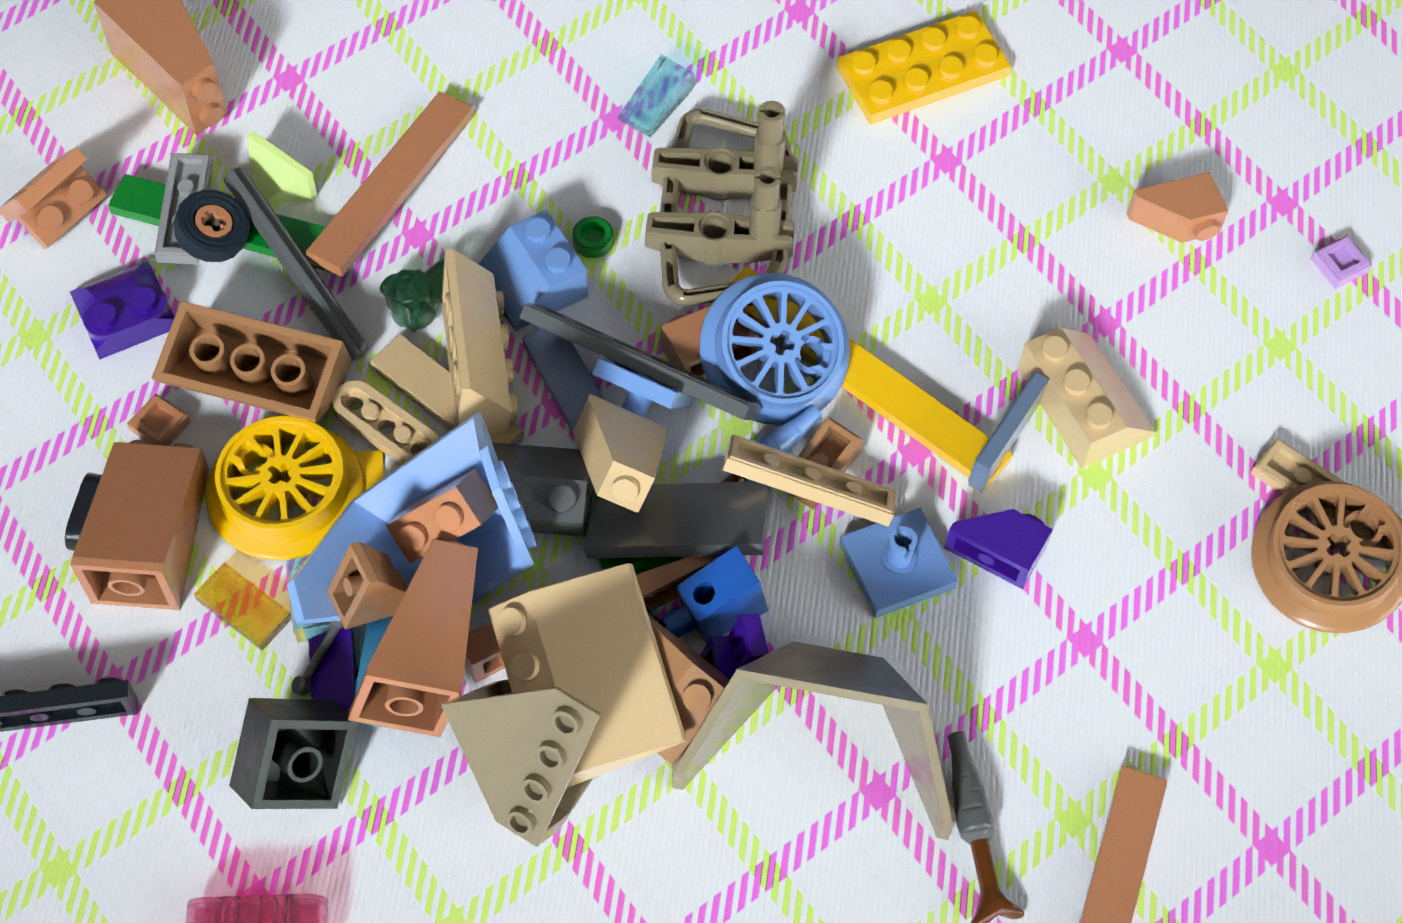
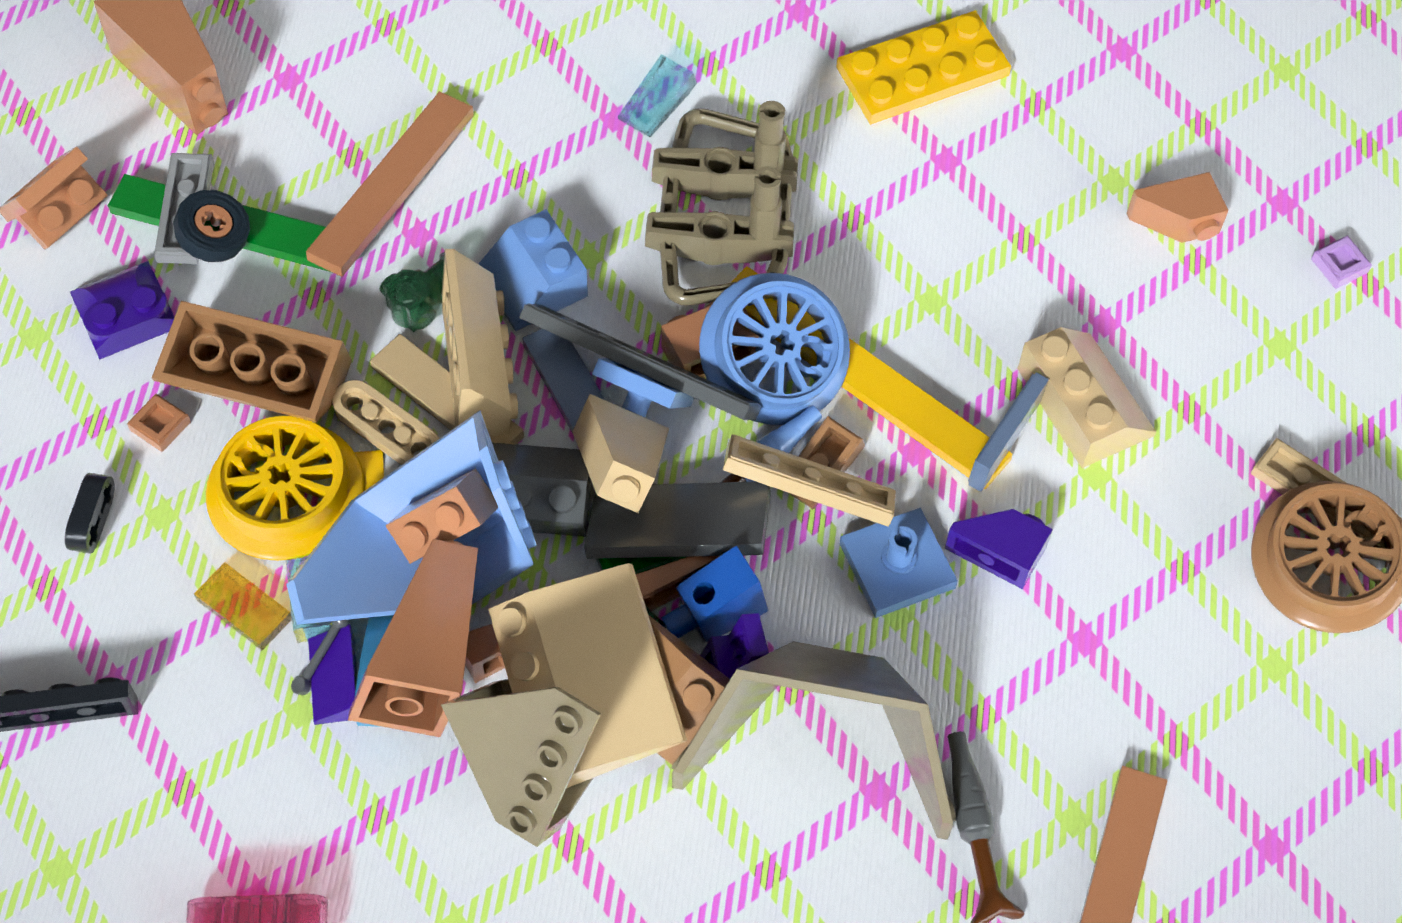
nougat slope [70,440,209,610] -> none
dark grey axle [224,167,368,361] -> none
pearl dark grey slope [229,698,358,809] -> none
yellowish green slope [247,130,318,204] -> none
medium nougat slope [327,542,406,630] -> none
green tile [572,216,613,258] -> none

